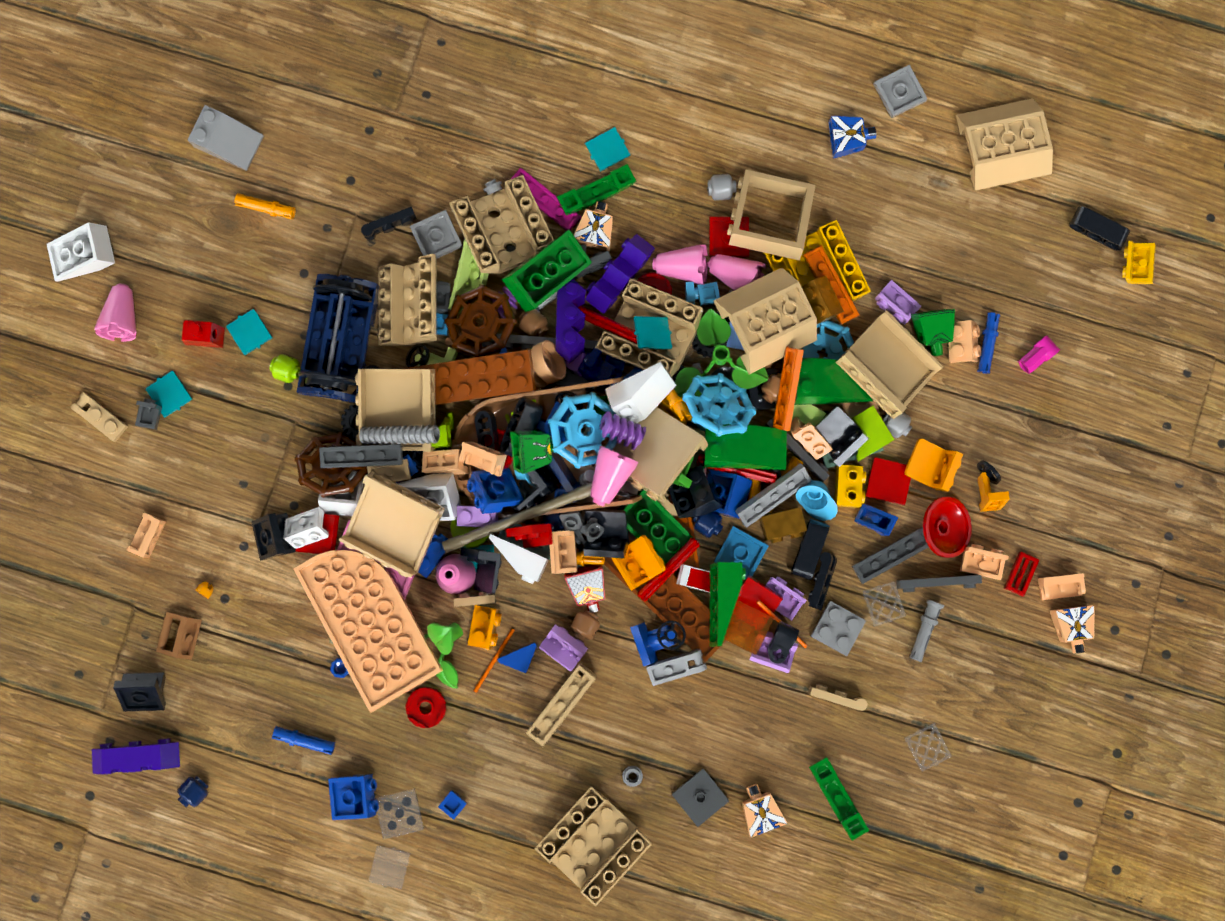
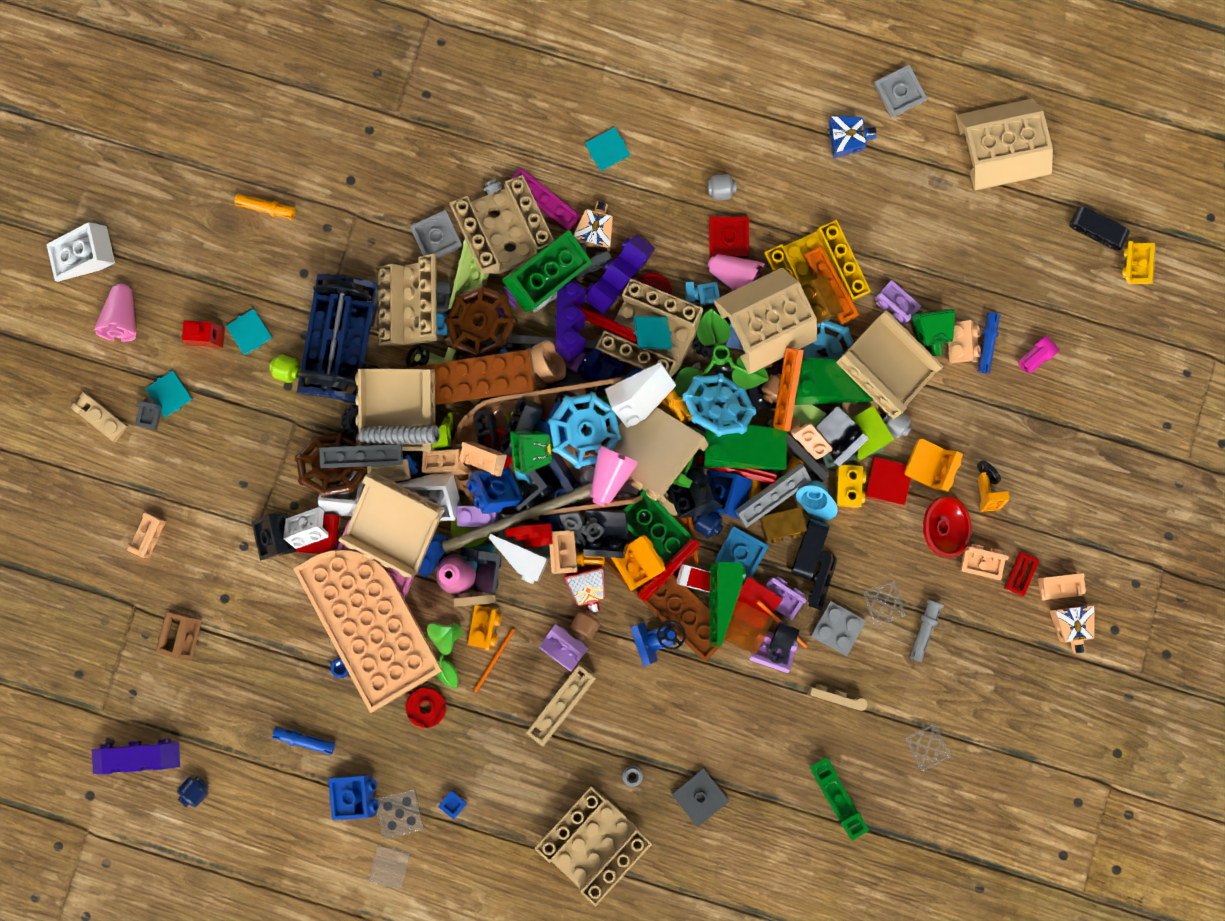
black bracket [113,673,166,712] -> none
light grey slope [188,105,264,171] -> none
light orange hinge [195,582,213,599] -> none
black plate [361,206,417,241] -> none
blue slope [497,642,538,673] -> none
medium nougat head [518,309,548,337] -> none
green slope [557,164,636,215] -> none
medium lavender piece [599,411,646,450] -> none
light grey plate [646,649,707,686] -> none
bright pink cone [653,244,708,285] -> none
tan window [727,170,816,261] -> none
torso [742,784,787,838] -> none
dark grey plate [852,527,929,584] -> none
blue slope [854,503,898,536] -> none
dark grey plate [896,575,982,592] -> none

